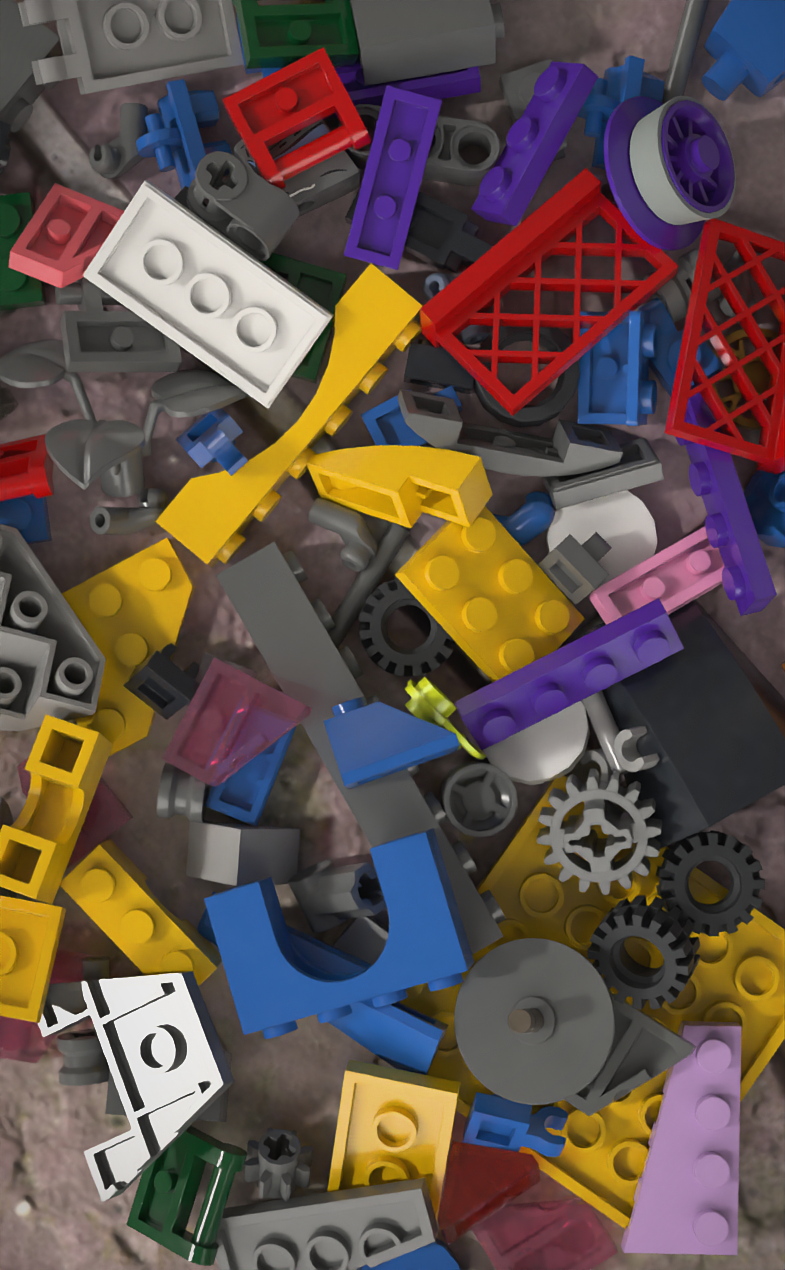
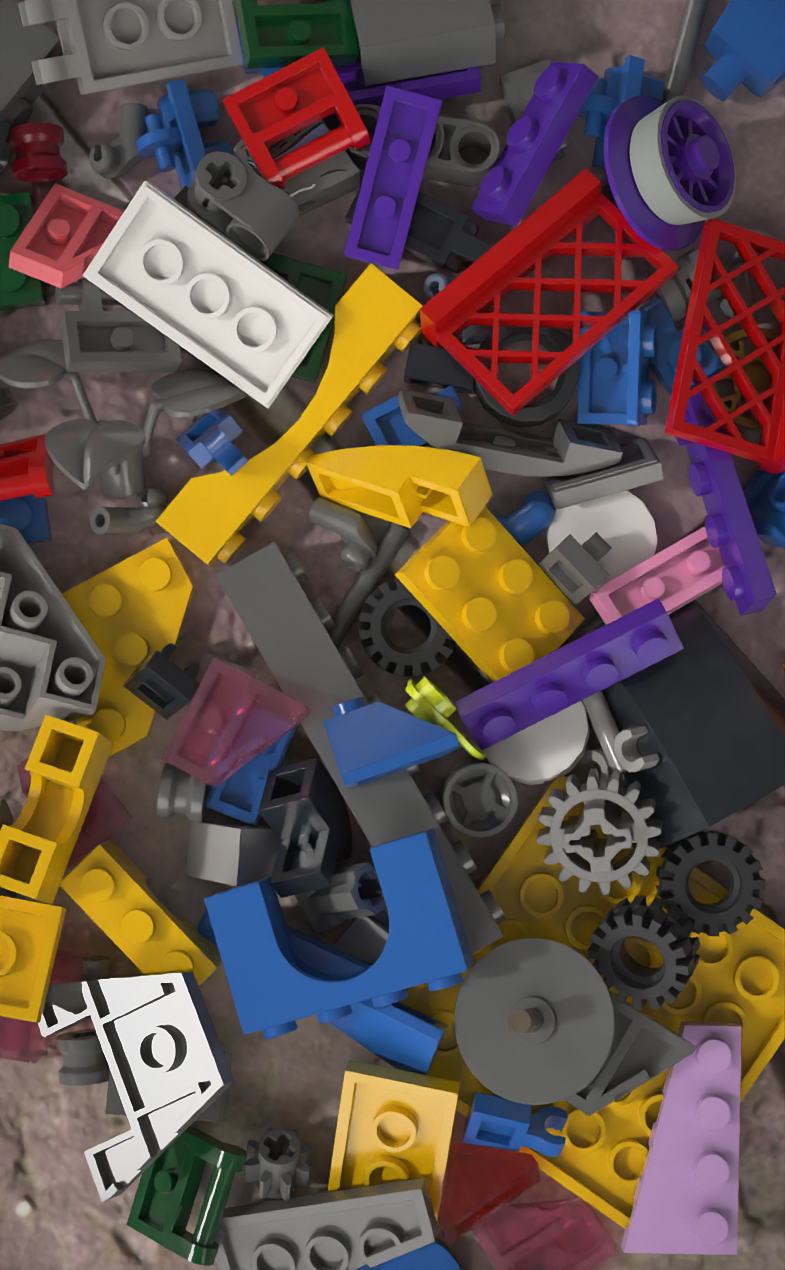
none -> dark red wheel [8,122,68,183]
none -> black brick [258,757,352,898]

